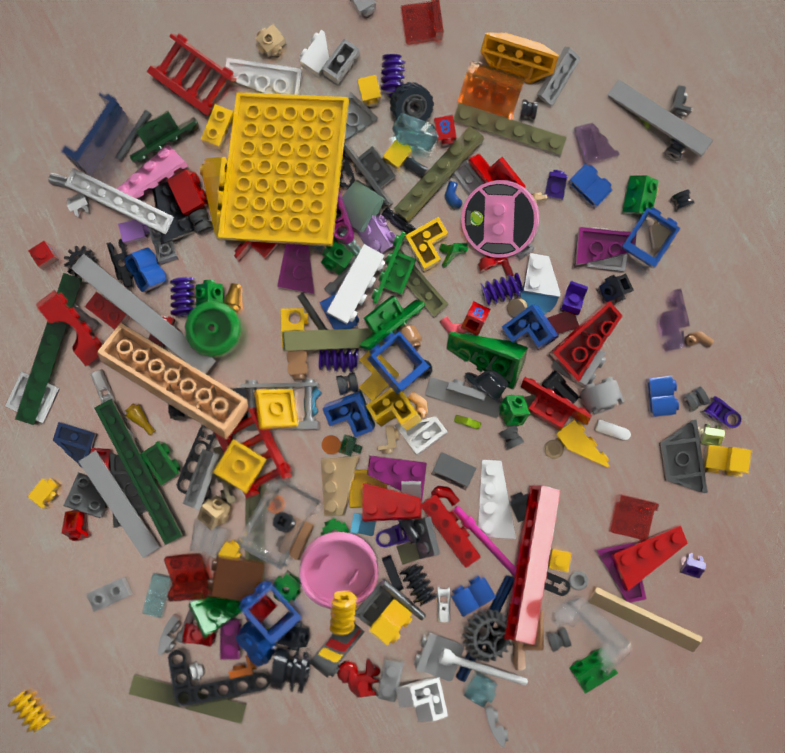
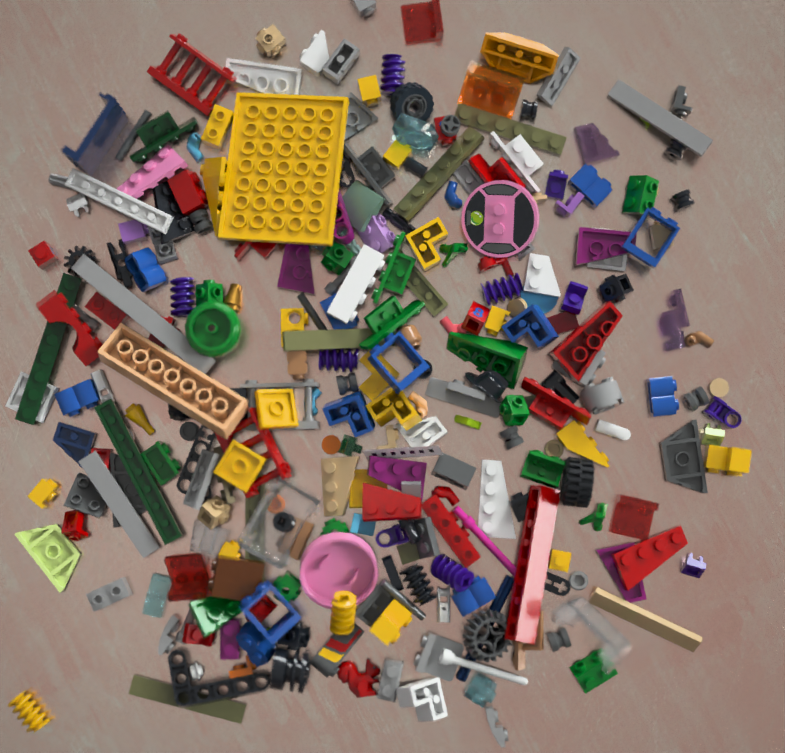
none -> yellowish green wing [14,524,81,593]
none -> blue brick [54,379,101,418]
none -> dark grey plate [180,422,199,441]
none -> medium azure arm [186,132,204,162]
none -> white sticker [362,445,443,460]
none -> dark purple piece [431,554,474,592]
none -> dark grey wheel [441,115,460,137]
none -> yellow brick [483,305,510,337]
none -> white bracket [489,131,544,194]
none -> green bracket [520,450,566,489]
none -> medium lavender bracket [554,191,584,217]
none -> black tyre [561,457,594,508]
none -> green piece [579,503,608,531]
none -> tan tile [709,378,729,398]

